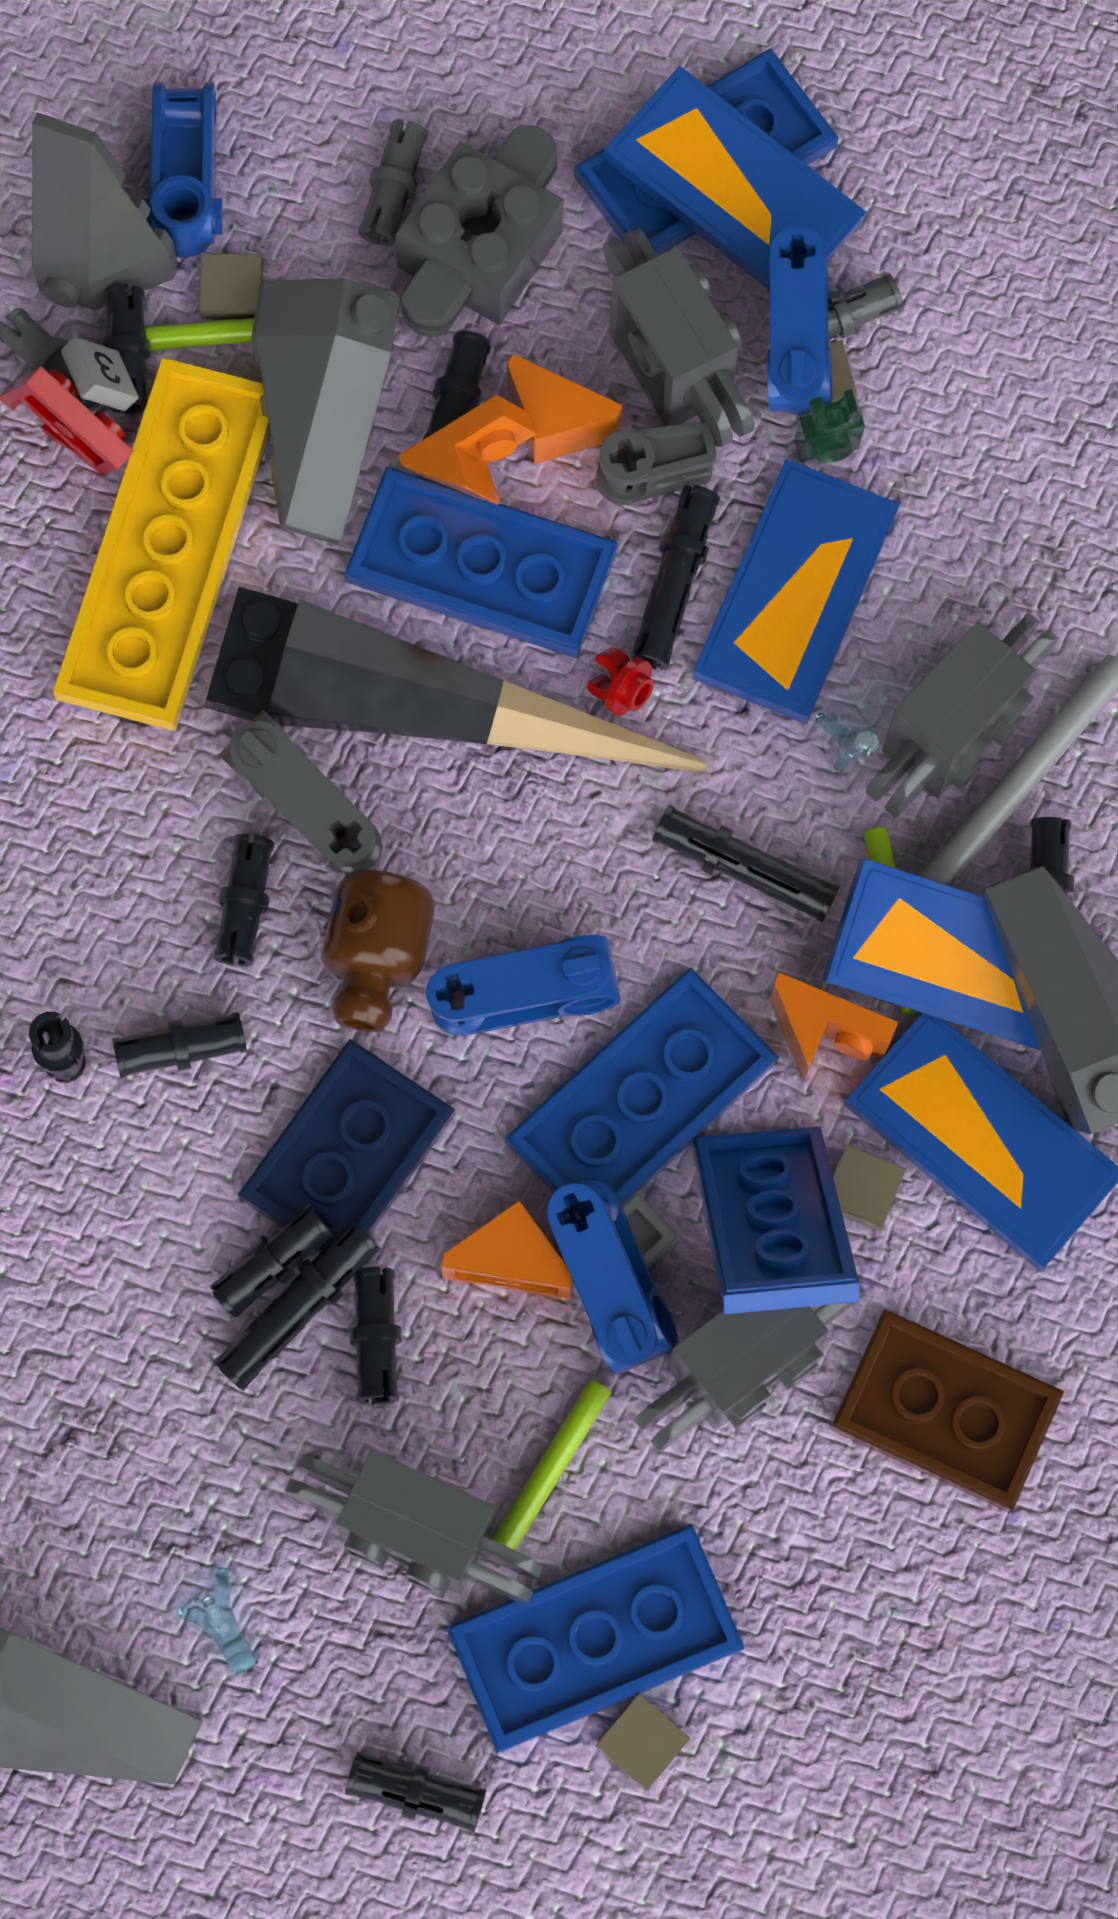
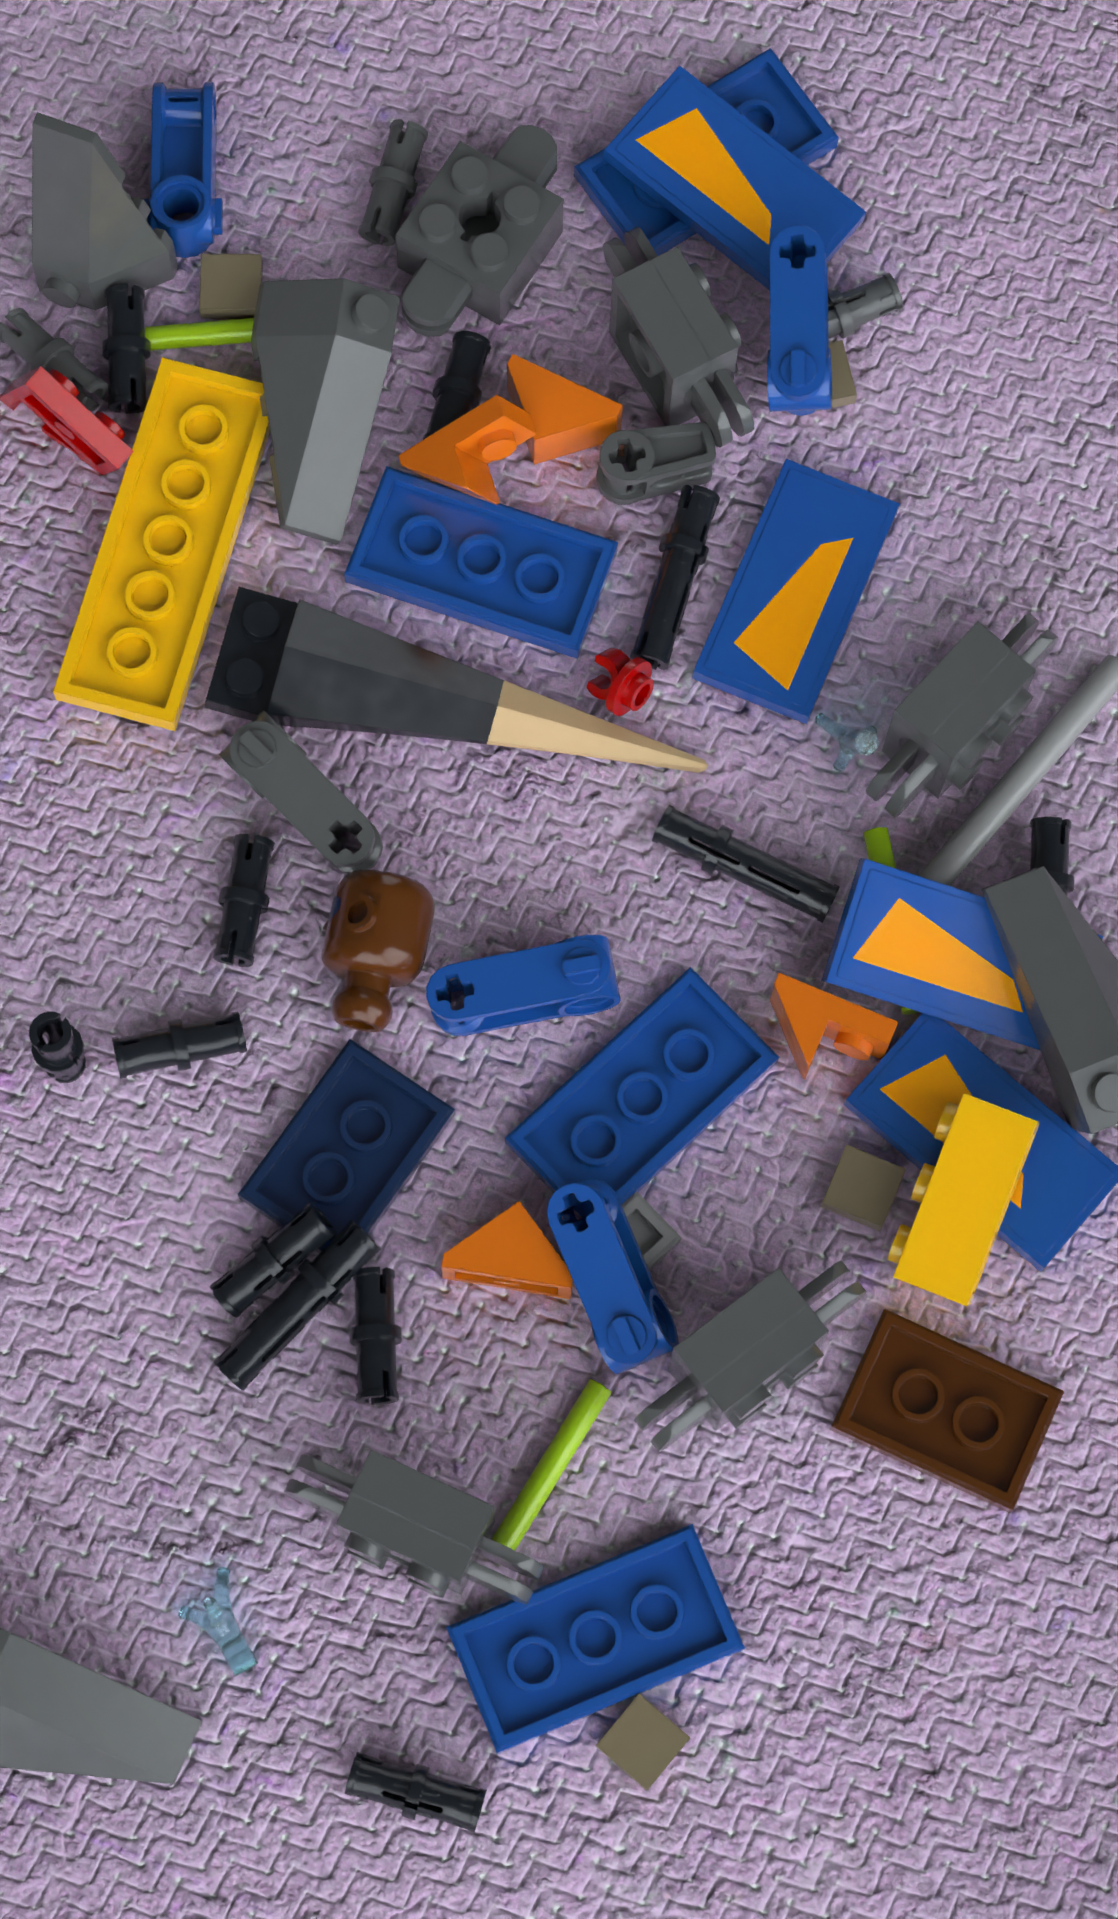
light grey tile [61,337,139,411] -> none
blue tile [693,1126,860,1314] -> none
clear green plate [794,389,865,463] -> none
none -> yellow brick [887,1093,1040,1306]

